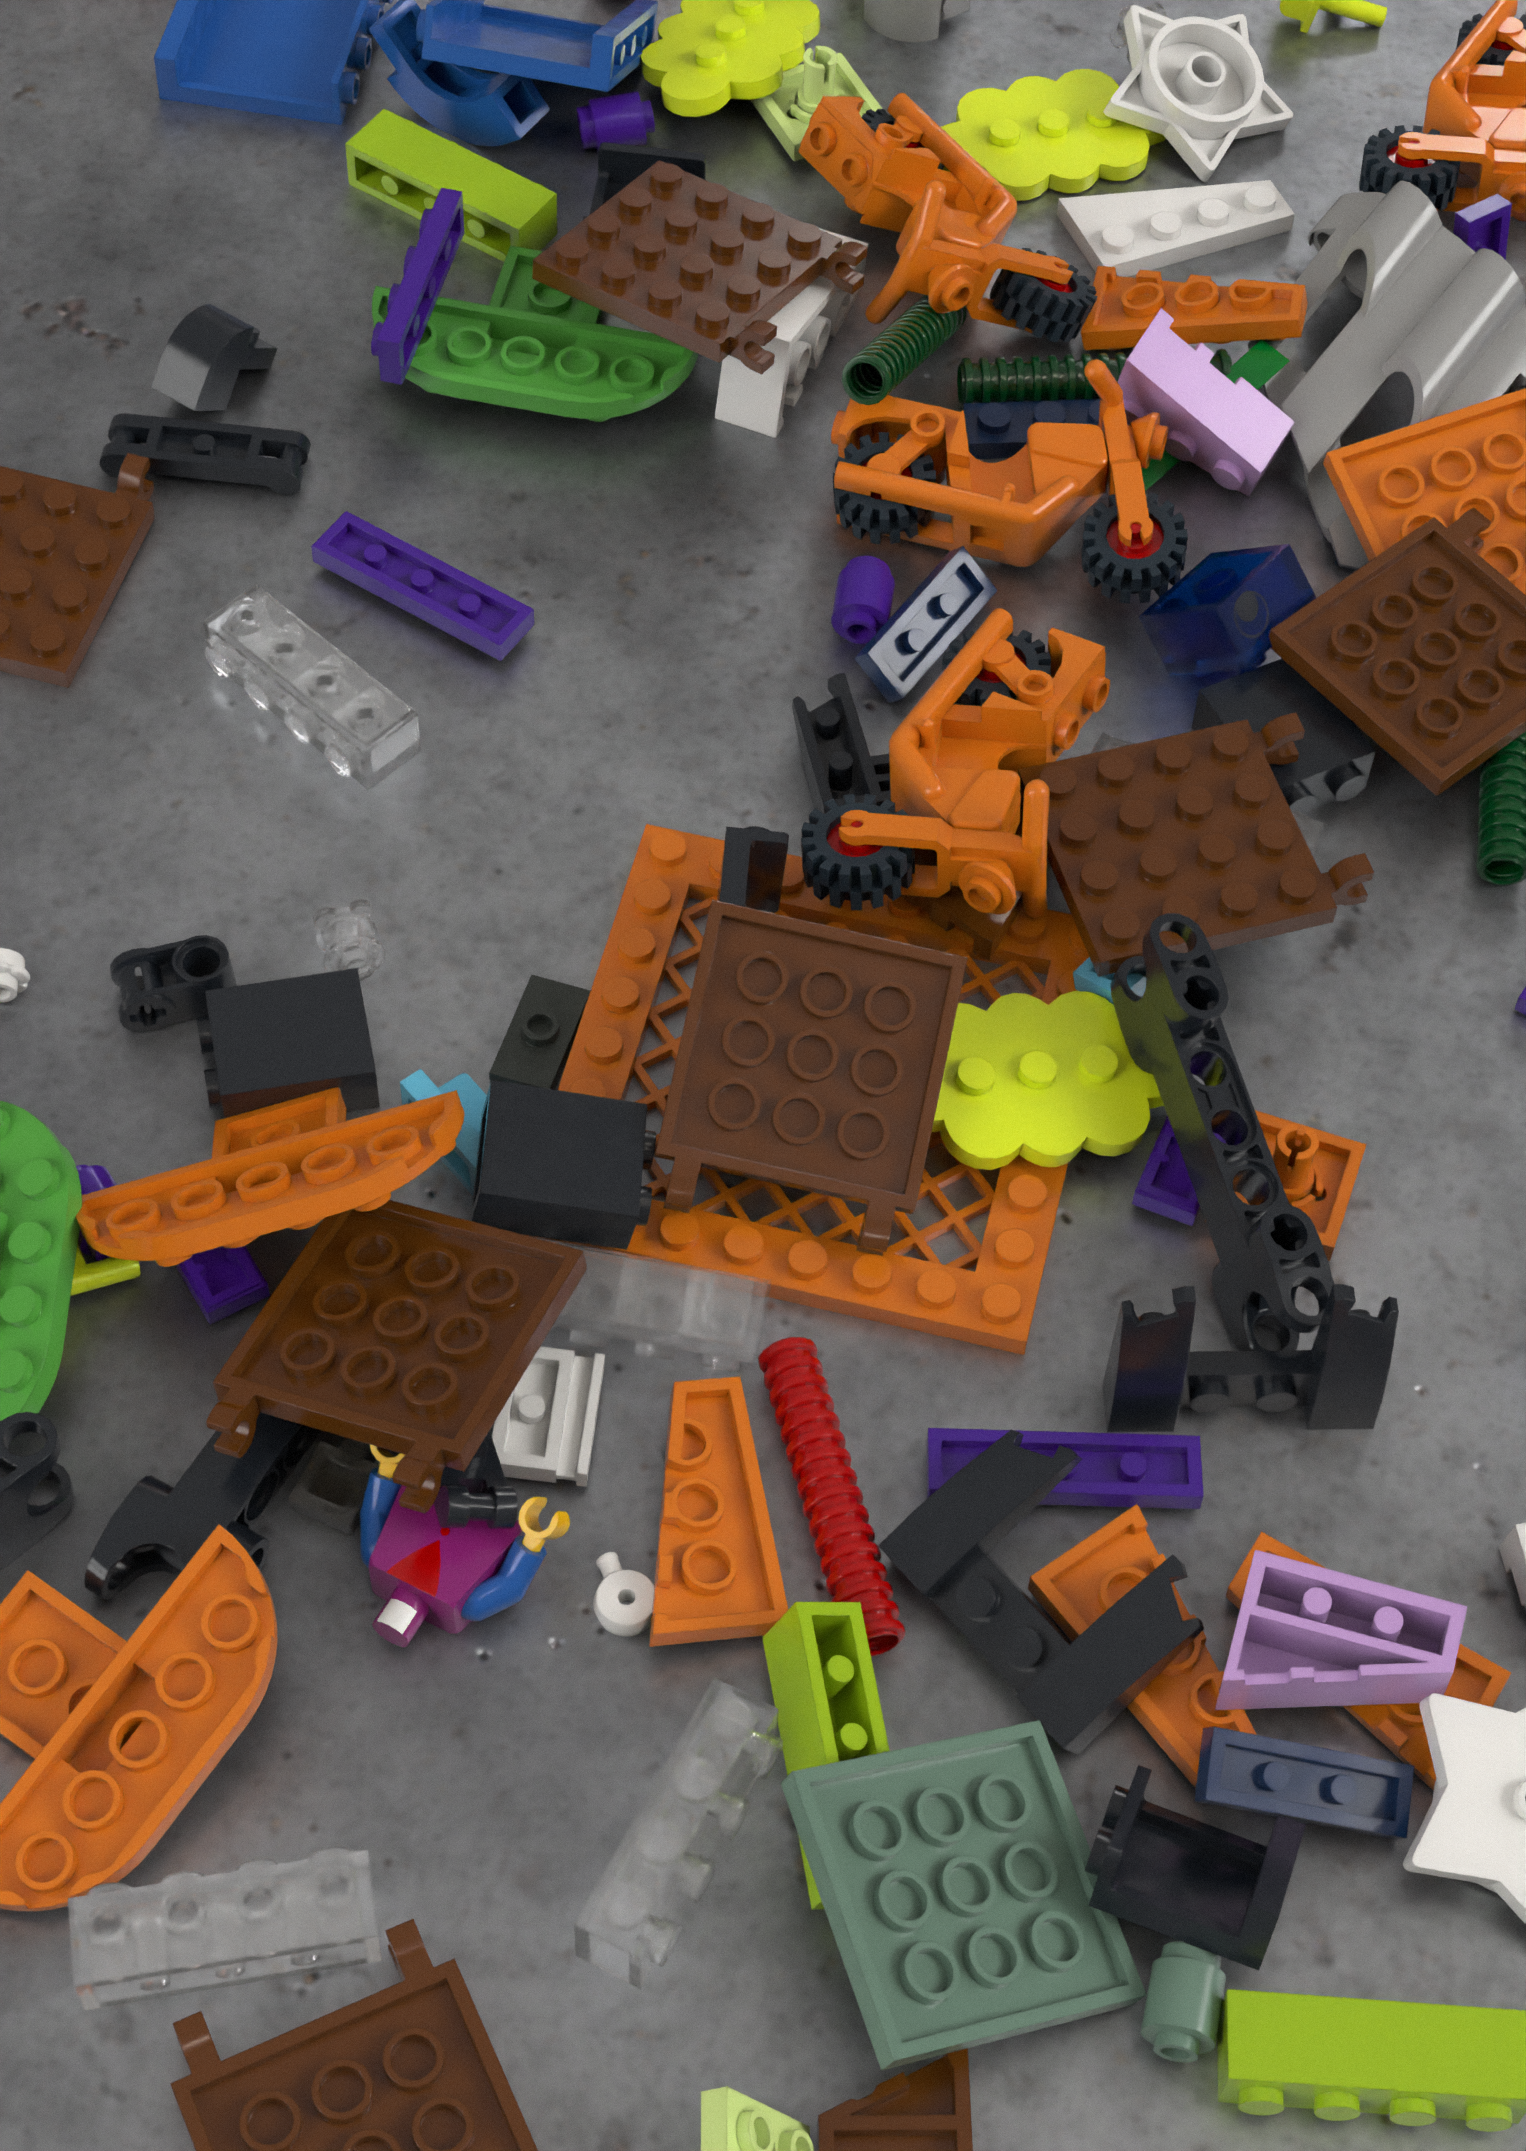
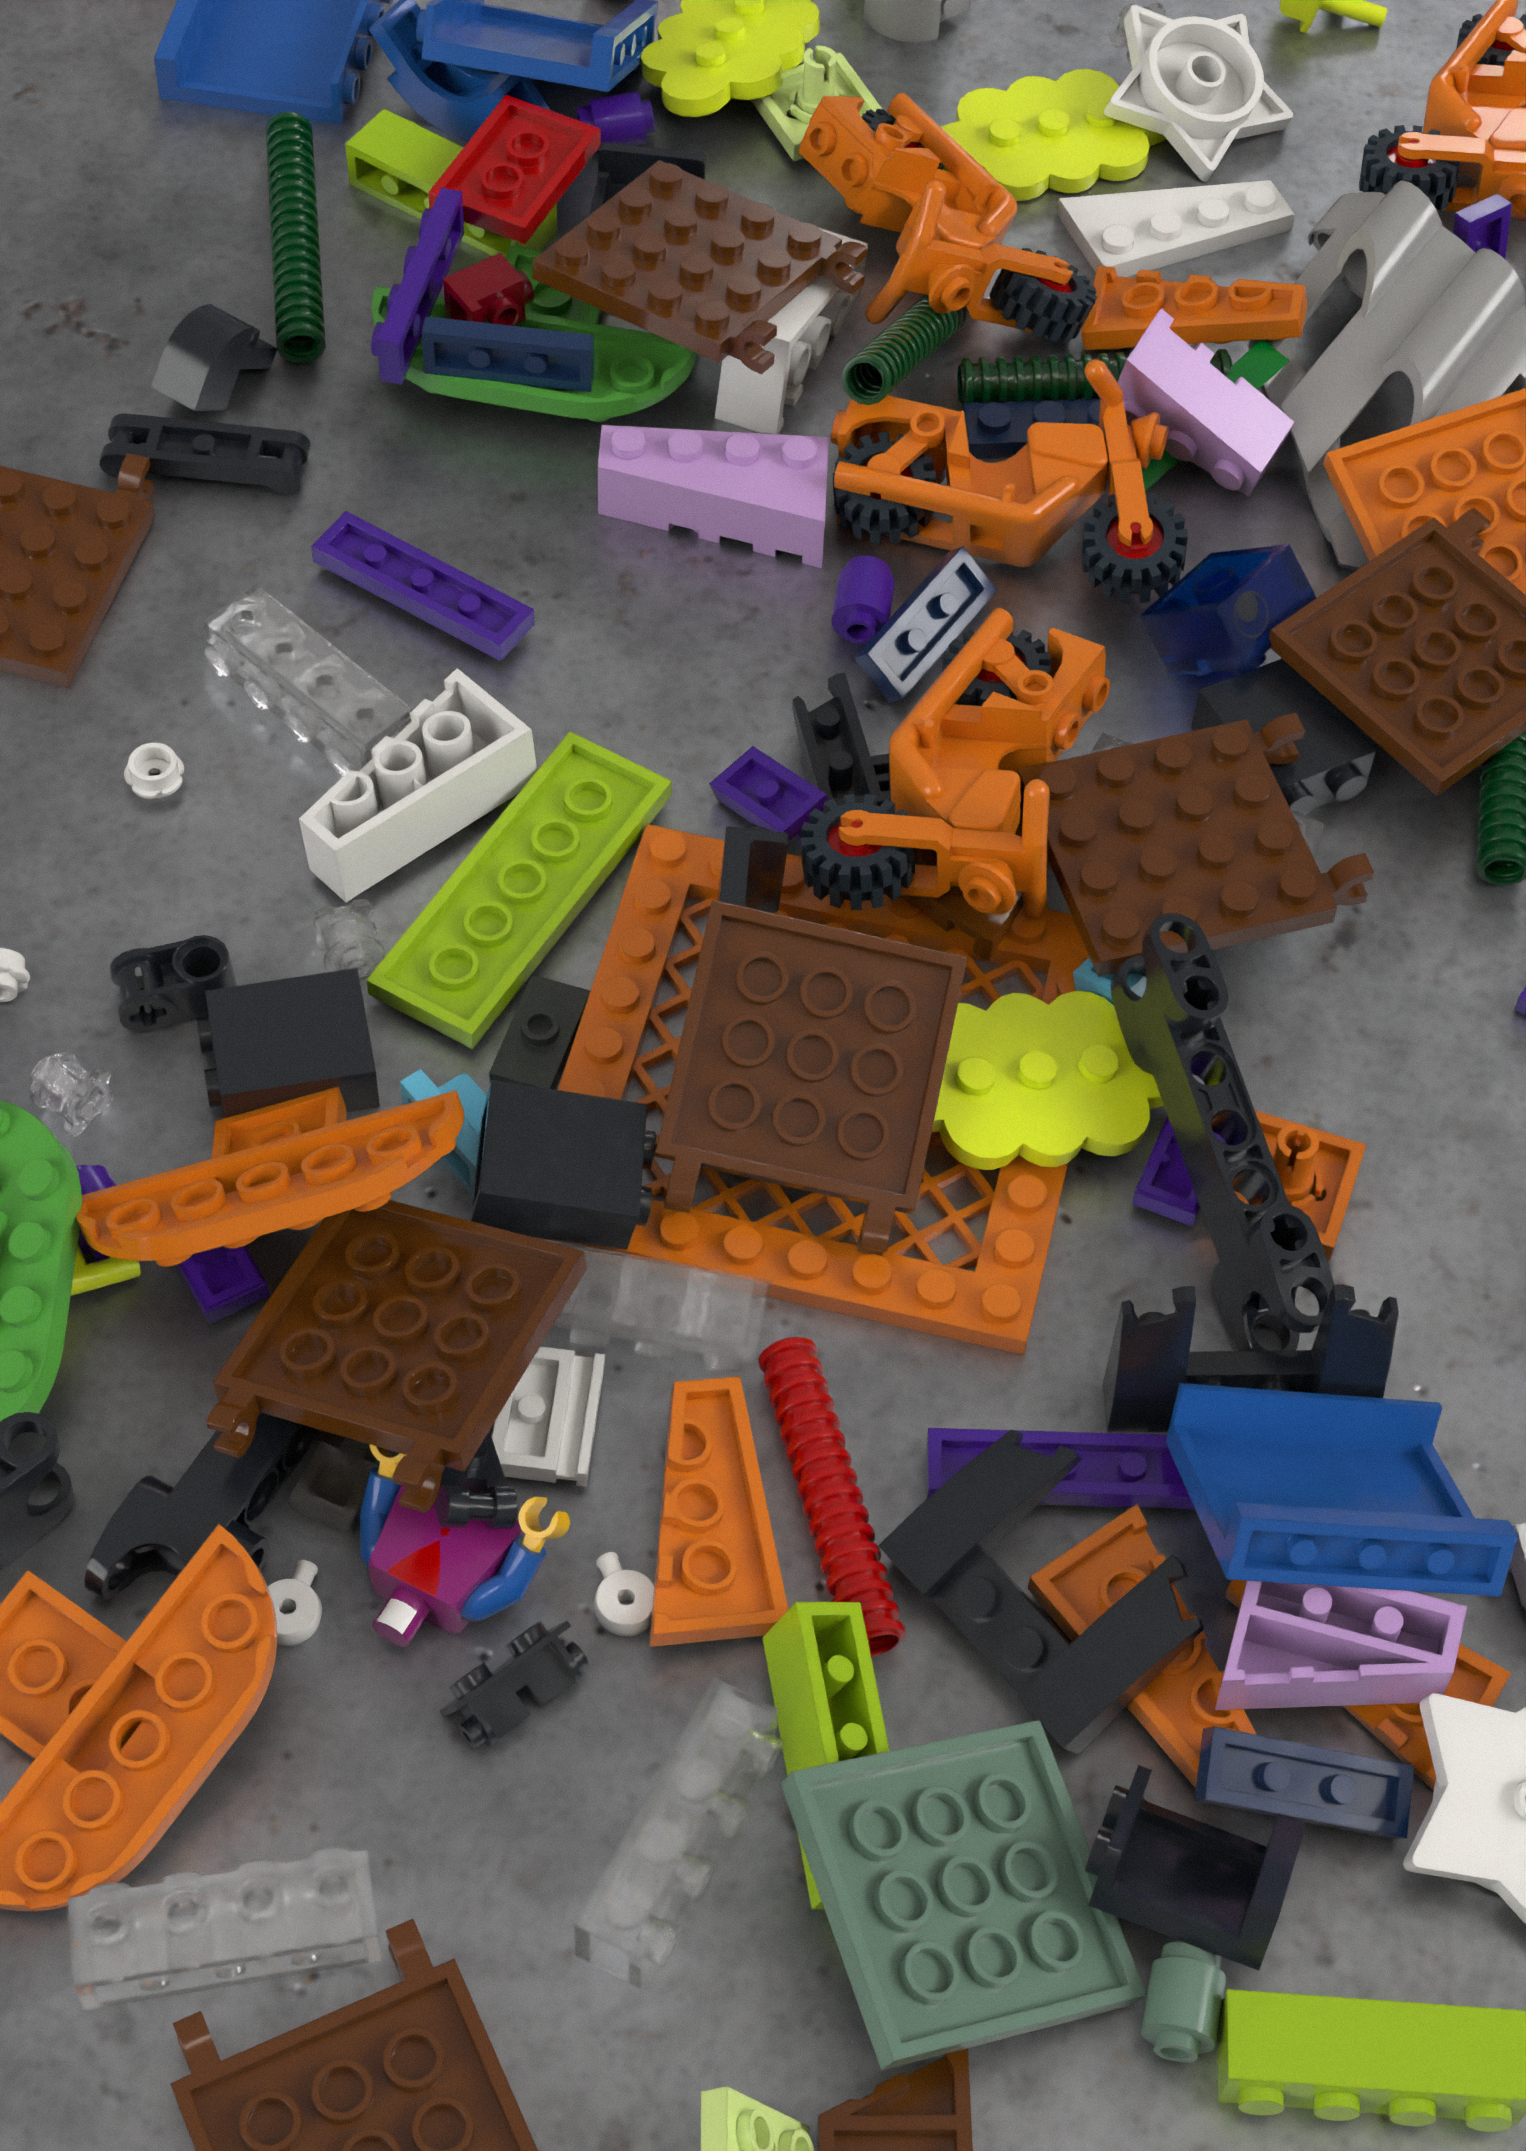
none -> clear brick [29,1050,114,1138]
none -> white plate [124,743,184,799]
none -> dark green piece [265,112,326,364]
none -> white piece [268,1560,322,1646]
none -> white wedge [299,668,537,902]
none -> lime plate [366,731,672,1049]
none -> dark blue plate [422,316,594,392]
none -> red plate [428,95,601,244]
none -> black hinge [440,1620,588,1749]
none -> dark red brick [443,253,534,326]
none -> lavender wedge [598,425,829,568]
none -> dark purple plate [709,746,829,847]
none -> blue panel [1166,1383,1518,1597]

